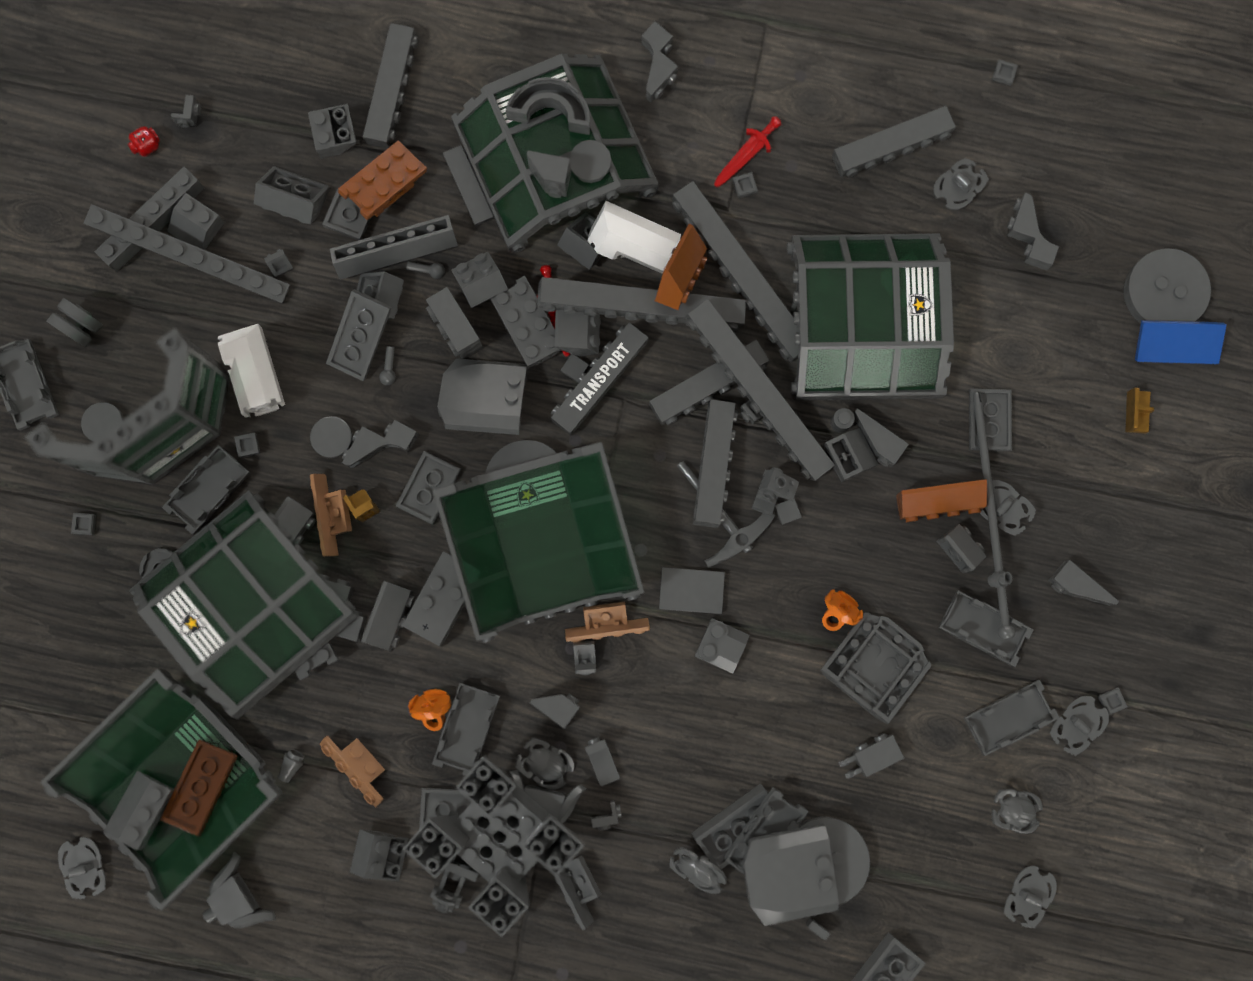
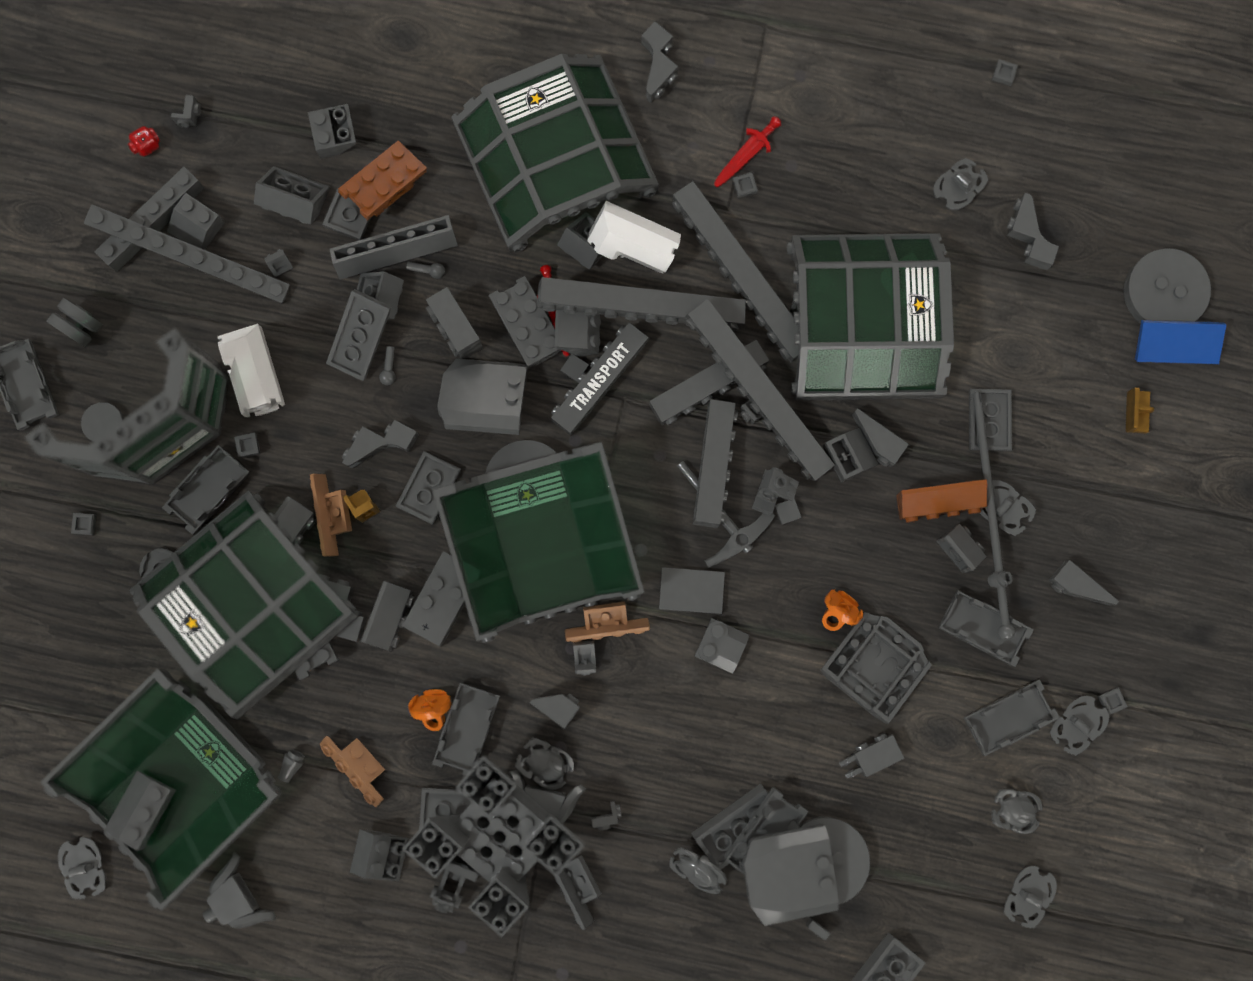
reddish brown tile [160,739,238,837] -> none
dark grey tile [310,416,353,458] -> none
dark grey brick [363,23,419,149] -> none
dark grey tile [443,145,494,227] -> none
dark grey piece [451,251,508,308] -> none
dark grey brick [505,77,590,135] -> none
dark grey slope [527,151,571,198] -> none
dark grey tile [570,140,611,183] -> none
dark grey bracket [585,737,620,786] -> none
dark orange slope [655,224,708,310] -> none
dark grey brick [830,408,855,433] -> none
dark grey brick [832,106,956,178] -> none

